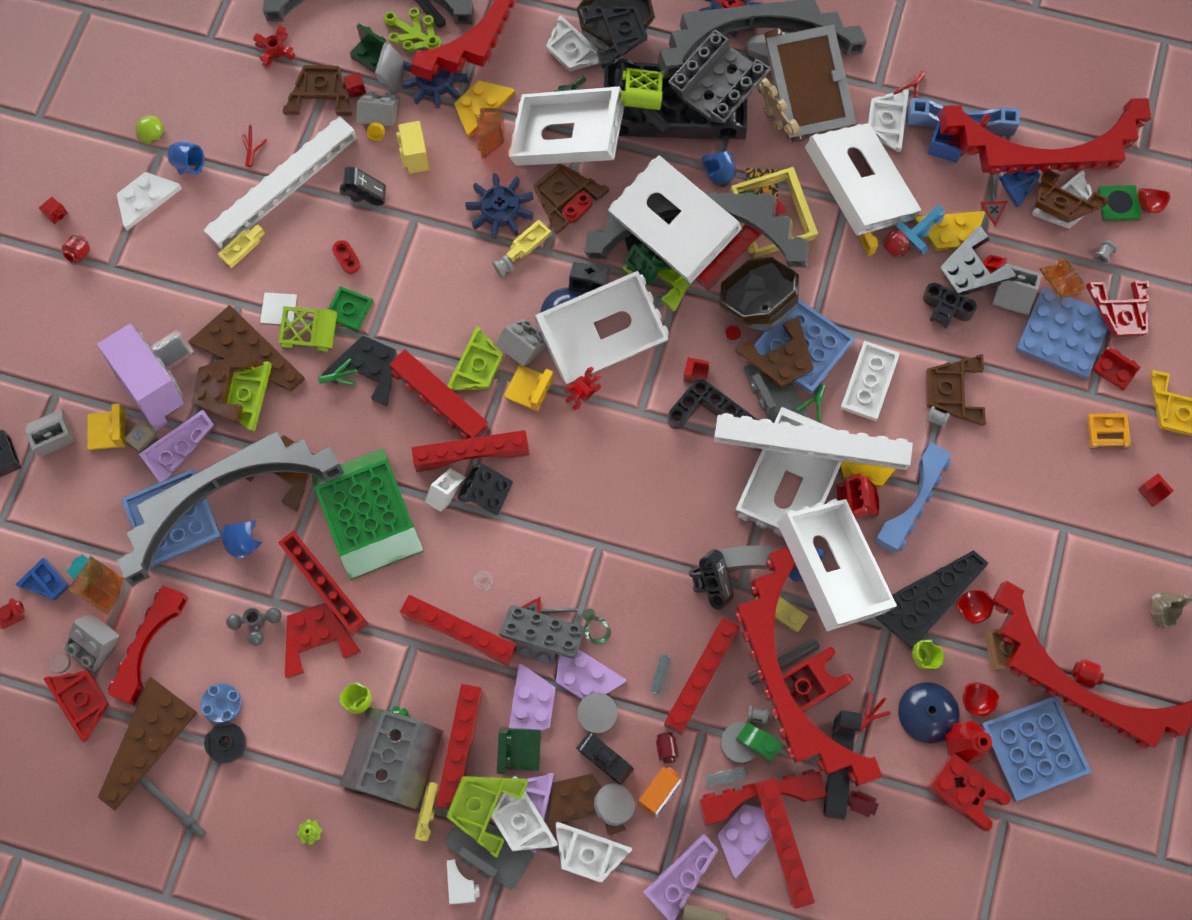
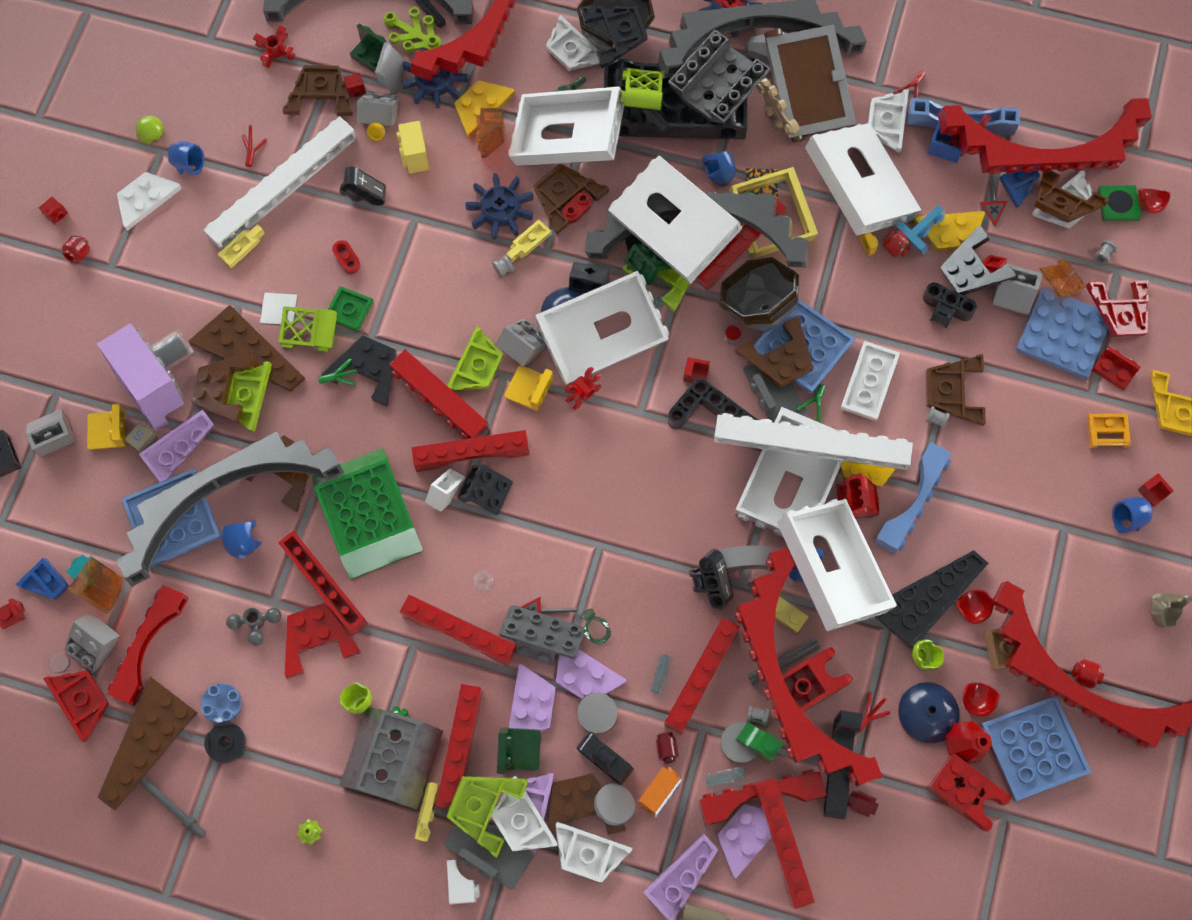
none -> blue piece [1112,497,1153,533]

